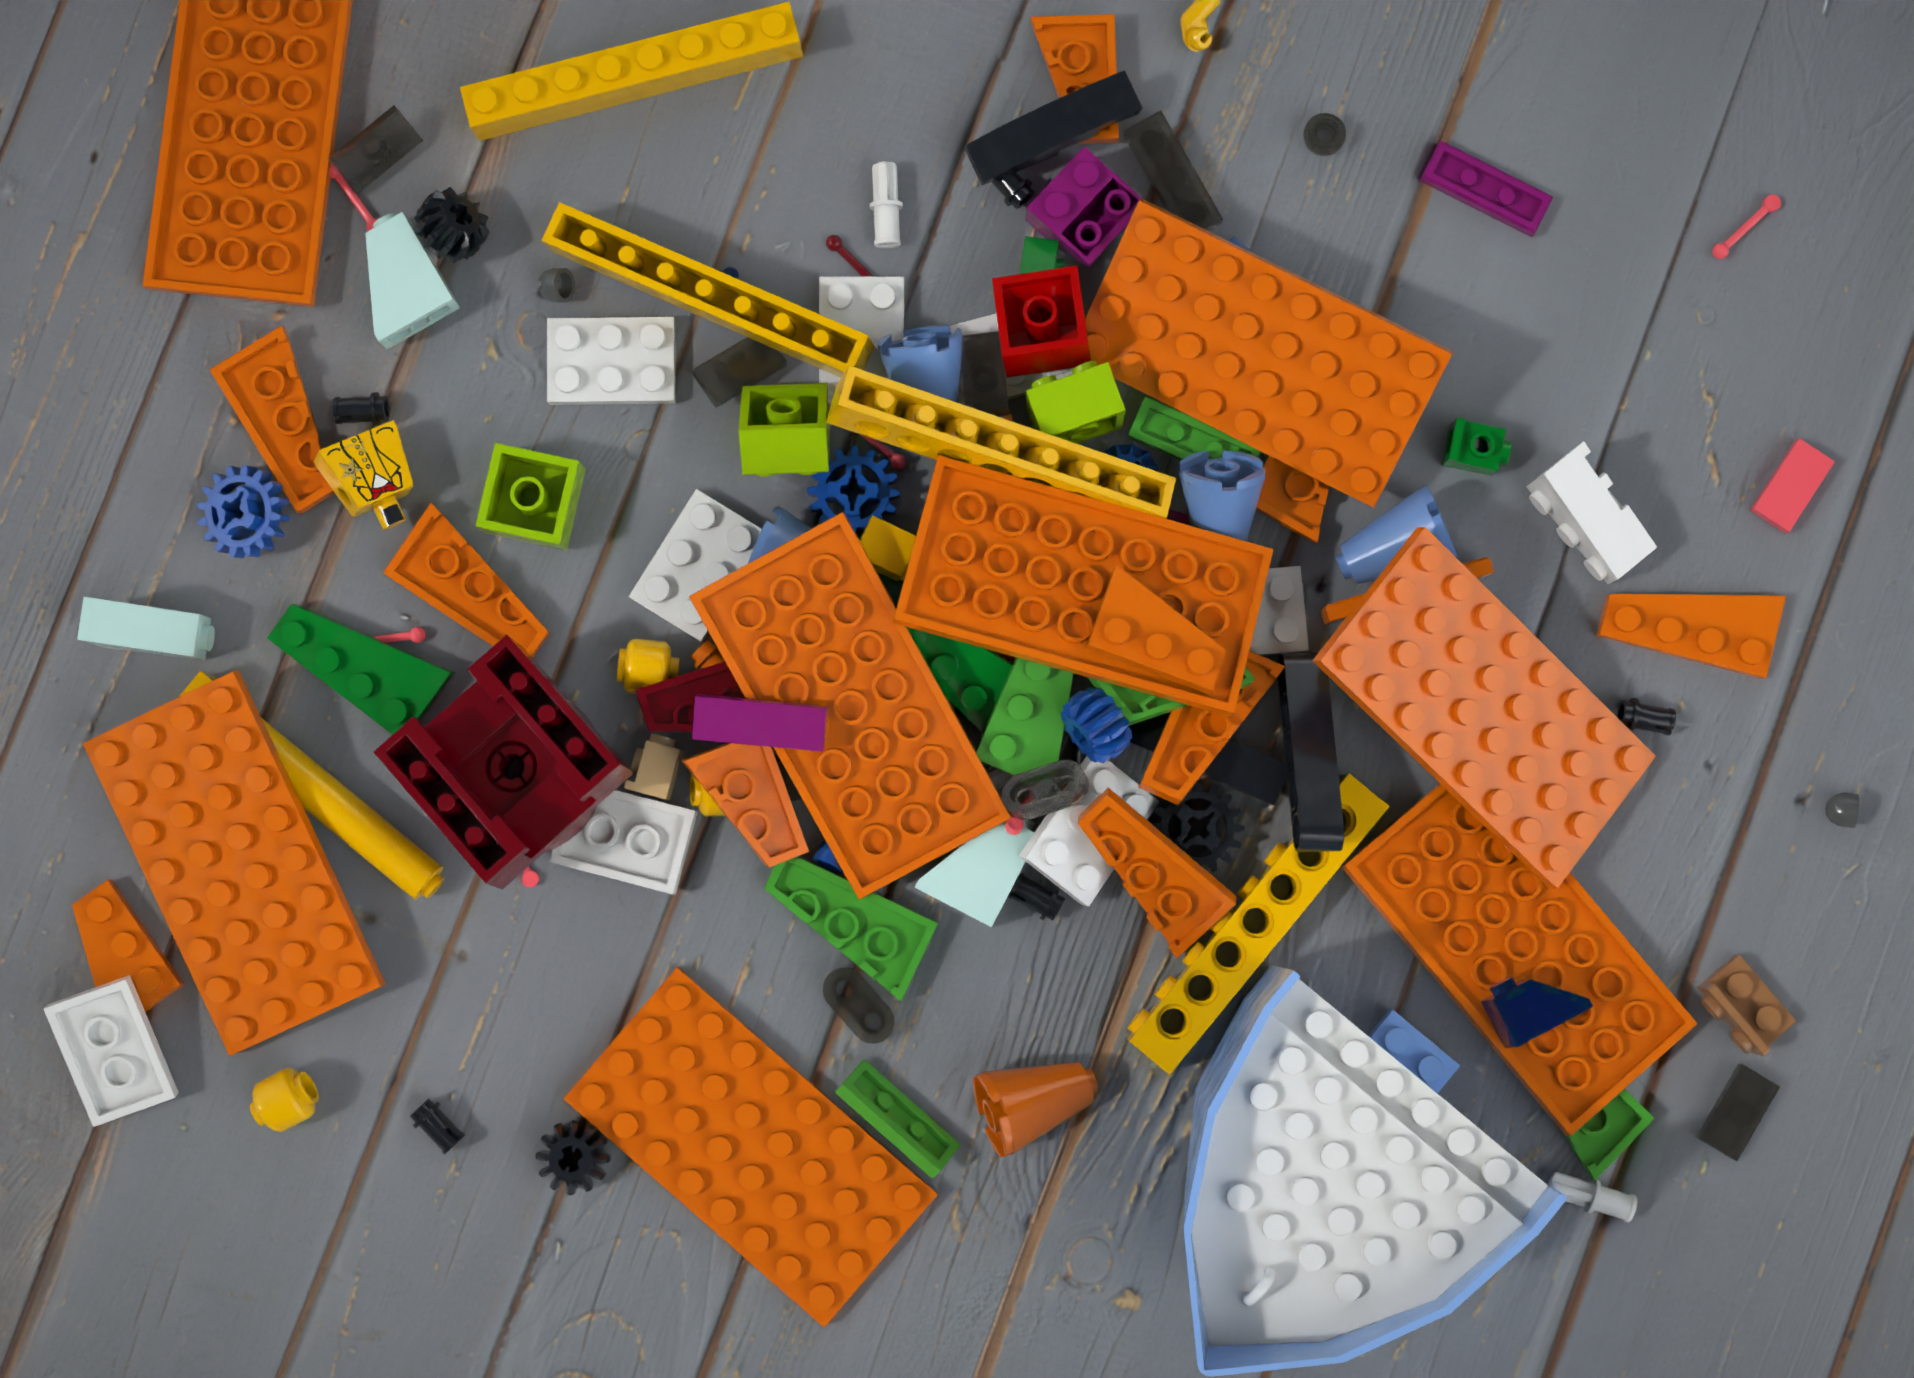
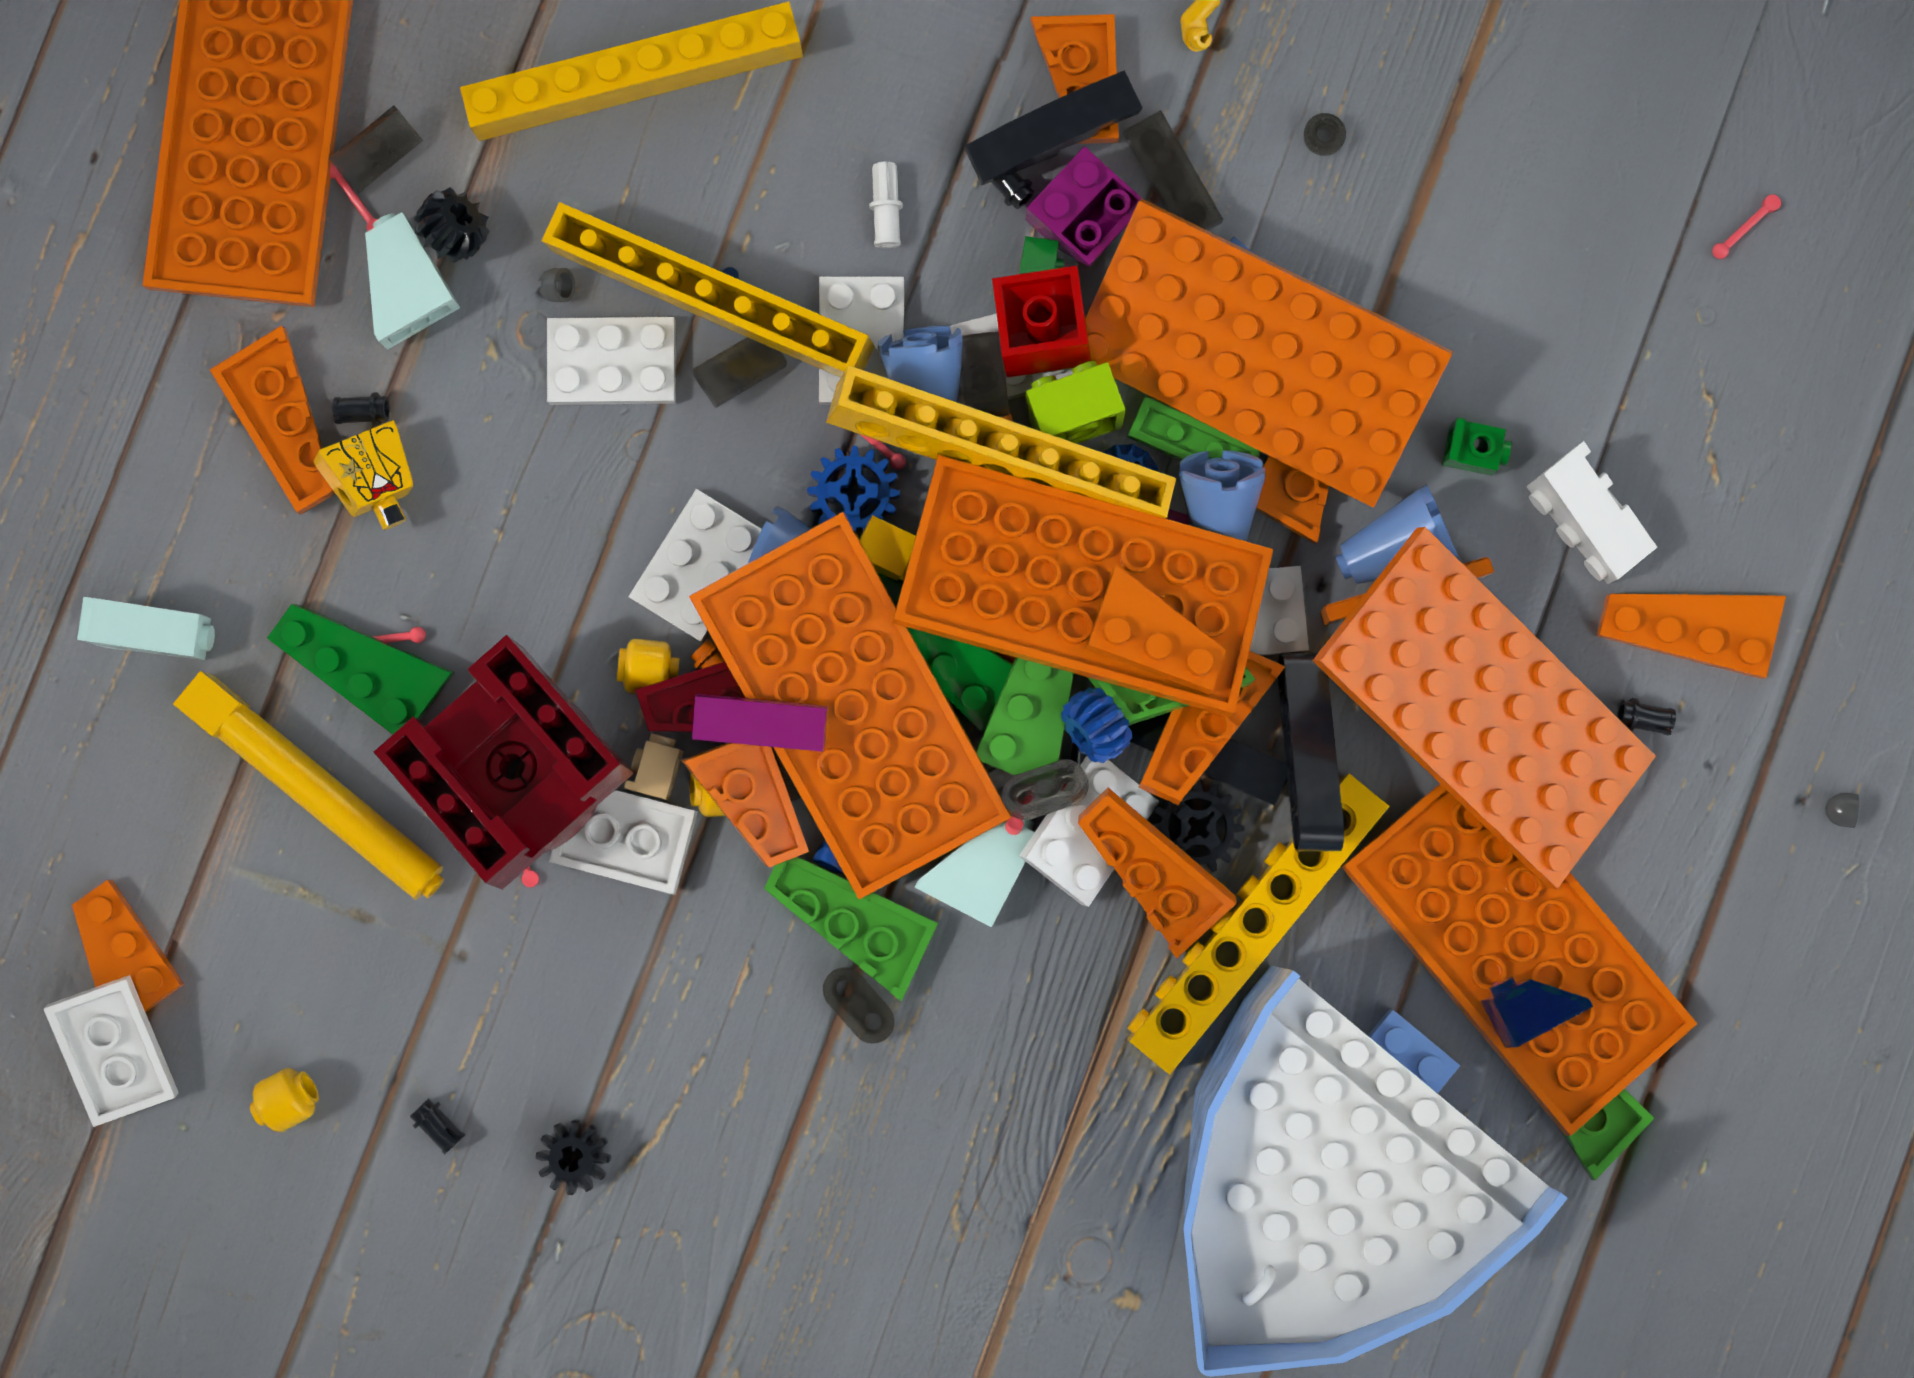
orange plate [82,670,386,1056] -> none
blue gear [197,465,290,558] -> none
orange wing [383,503,551,659] -> none
lime brick [475,443,586,551] -> none
orange plate [563,967,938,1328] -> none
lime brick [738,383,830,477] -> none
dark red hinge [826,235,874,277] -> none
bright green plate [835,1059,961,1179] -> none
orange cone [973,1062,1098,1157] -> none
black pin [1008,873,1066,921] -> none
magenta tile [1419,140,1553,237] -> none
white axle [1548,1172,1637,1223] -> none
medium nougat bracket [1696,954,1797,1056] -> none
clear smoke plate [1696,1063,1780,1161] -> none
coral tile [1750,438,1835,534] -> none

